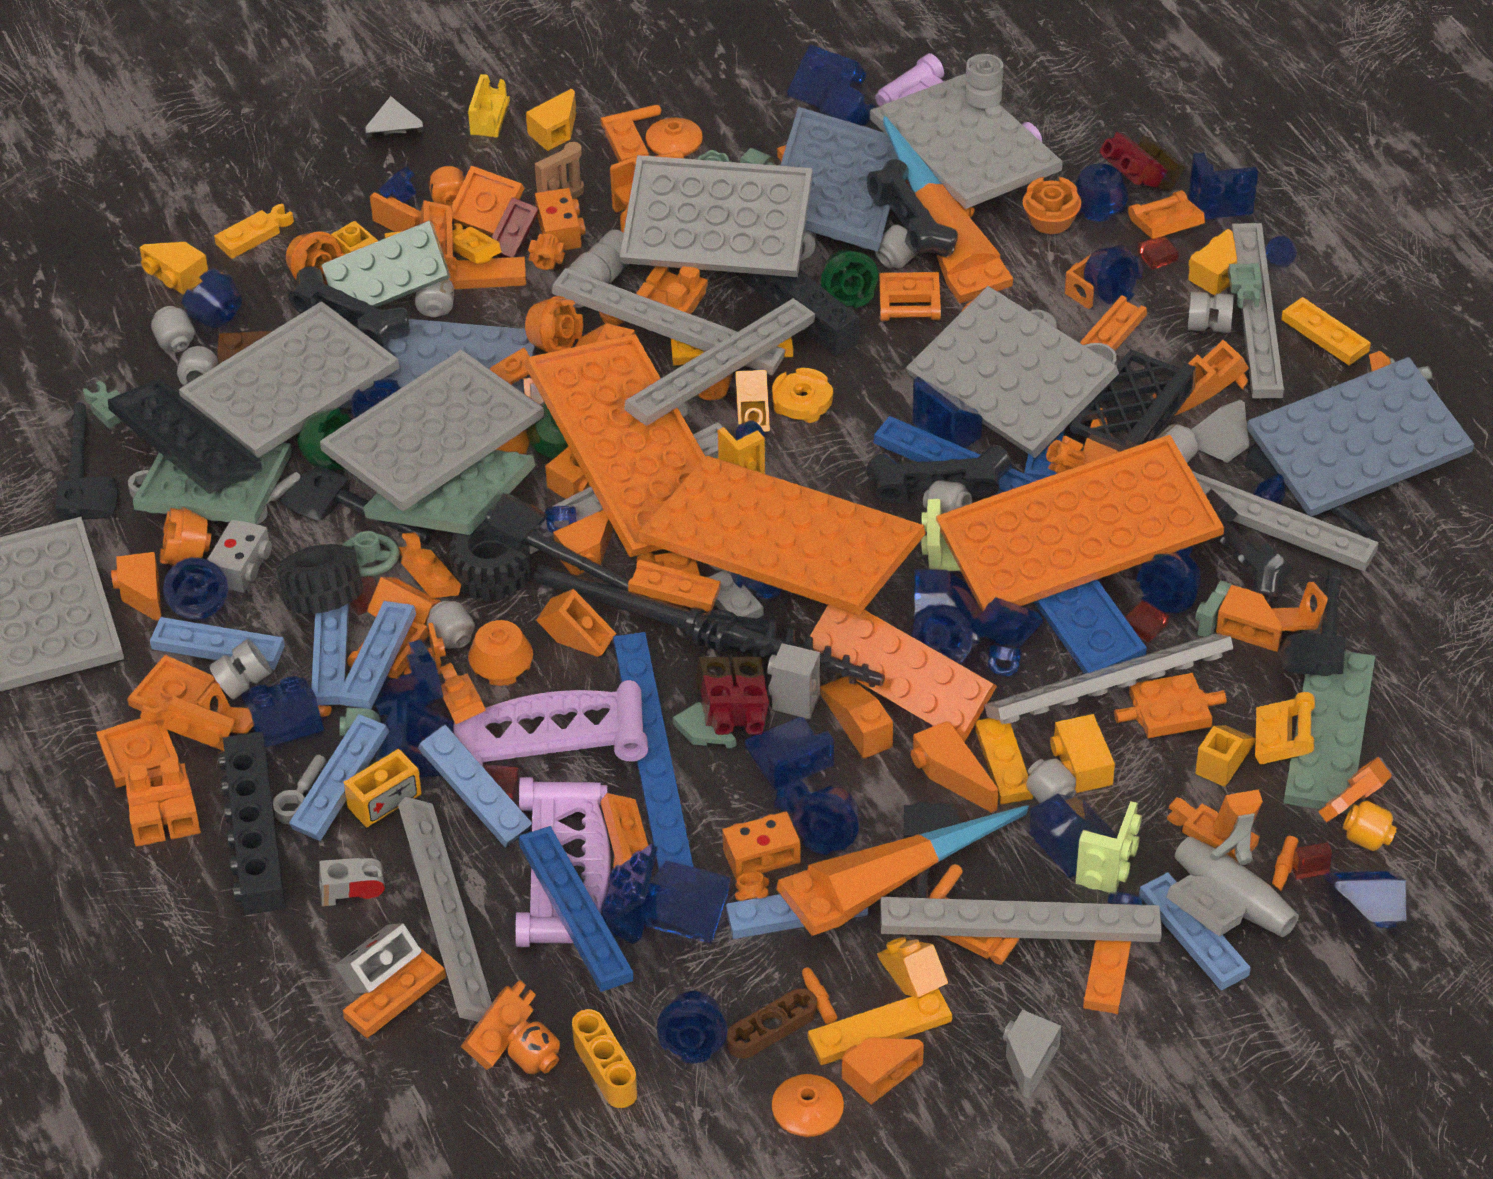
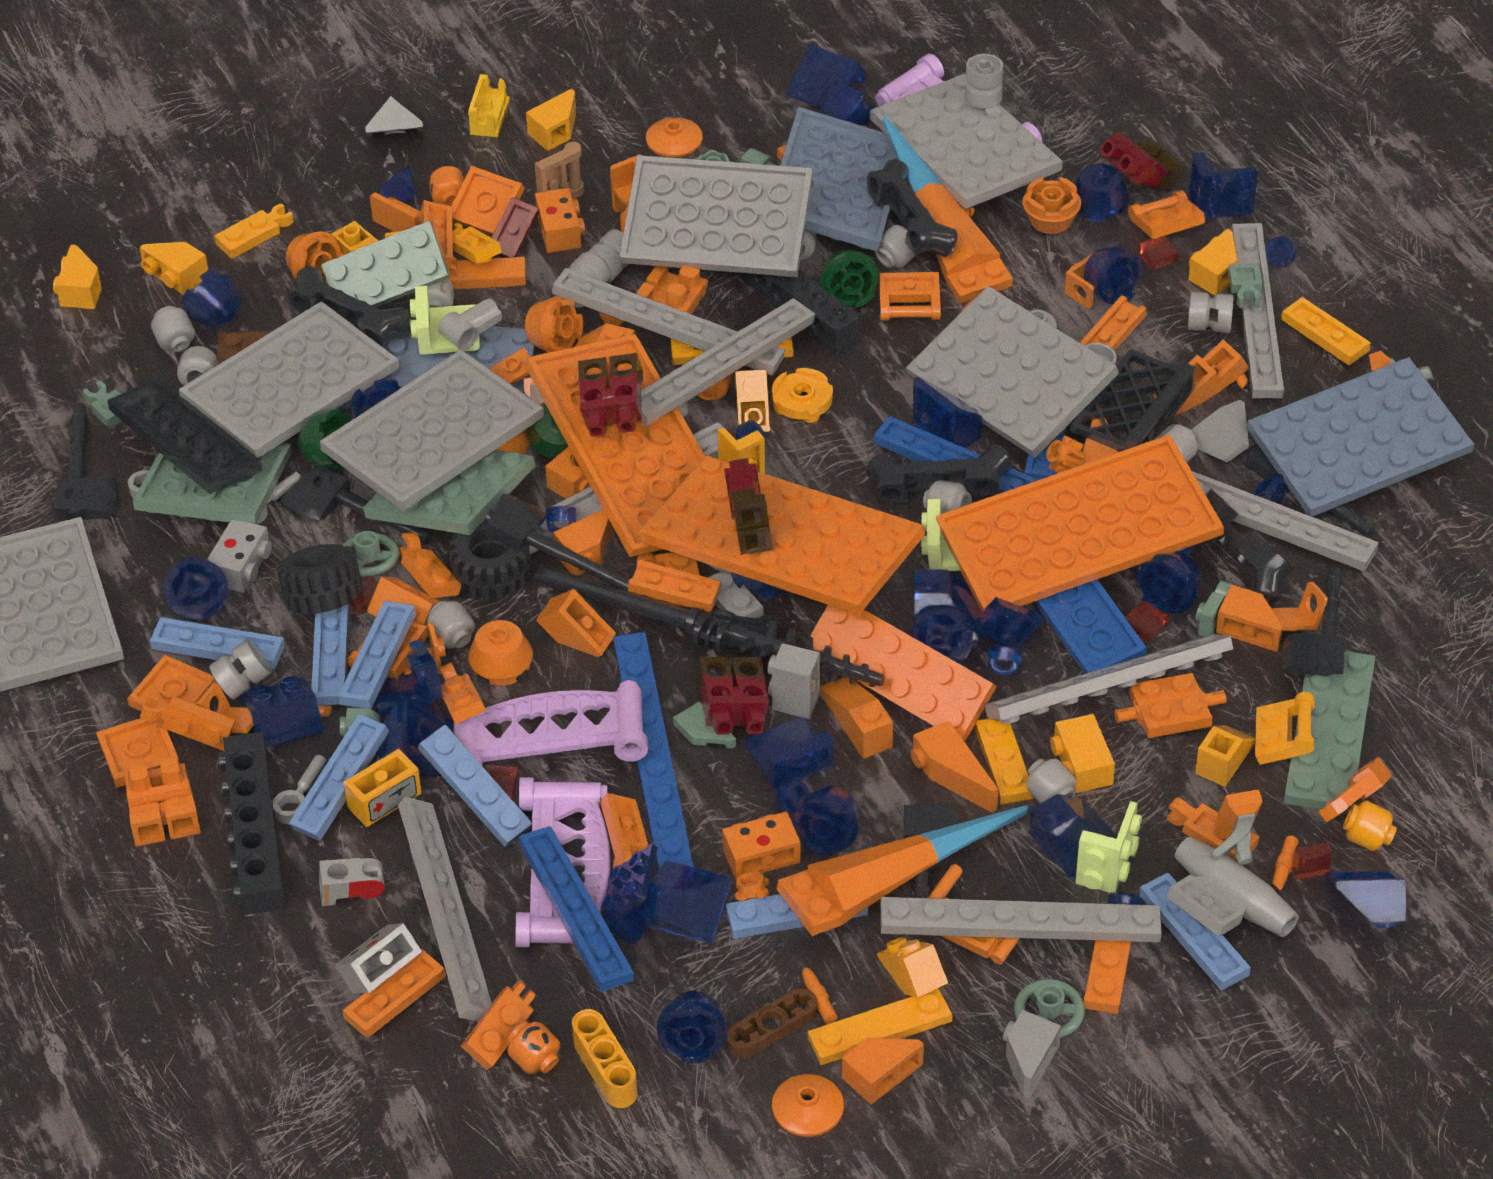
orange slope [111,552,162,621] -> none
orange cone [160,506,211,569] -> none
orange gear [528,234,565,270] -> none
orange plate [600,105,684,162] -> none
none -> light orange slope [53,245,102,309]
none -> yellowish green bracket [410,286,480,355]
none -> light grey piece [438,298,502,350]
none -> dark red hips [578,353,643,437]
none -> dark brown hips [724,458,773,555]
none -> sand green piece [1014,979,1085,1038]

